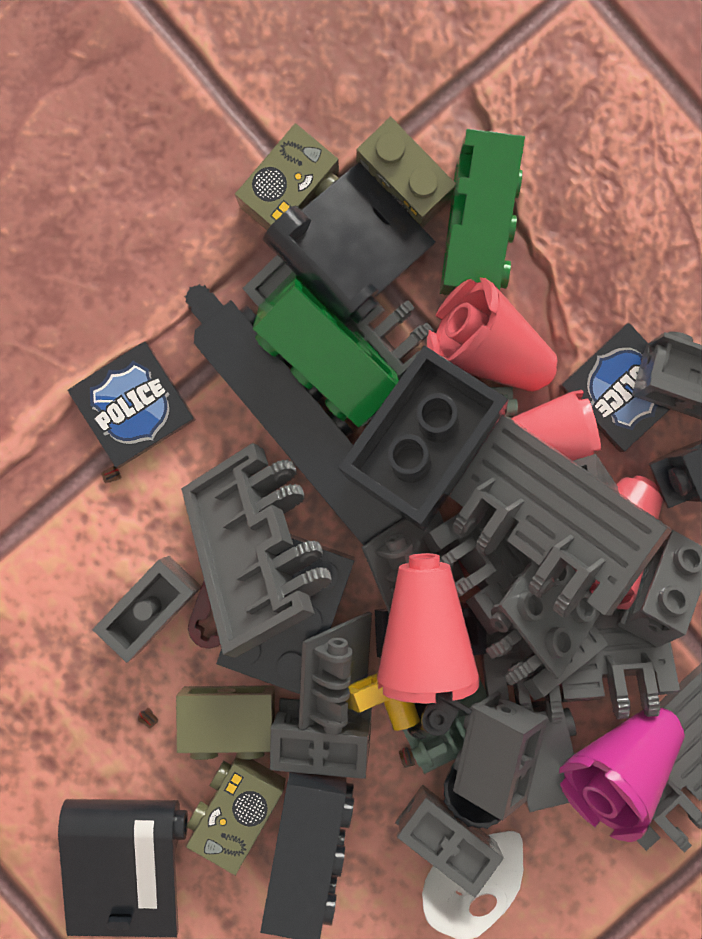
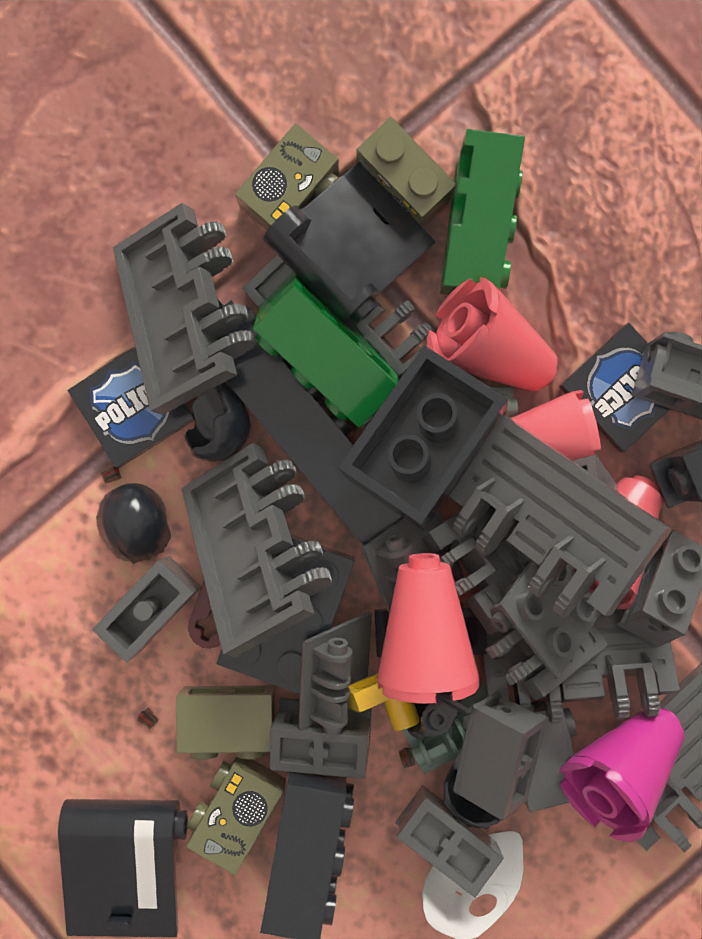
none -> black hair [96,483,171,564]
none -> dark grey hinge [113,203,255,415]
none -> black hair [184,382,251,462]

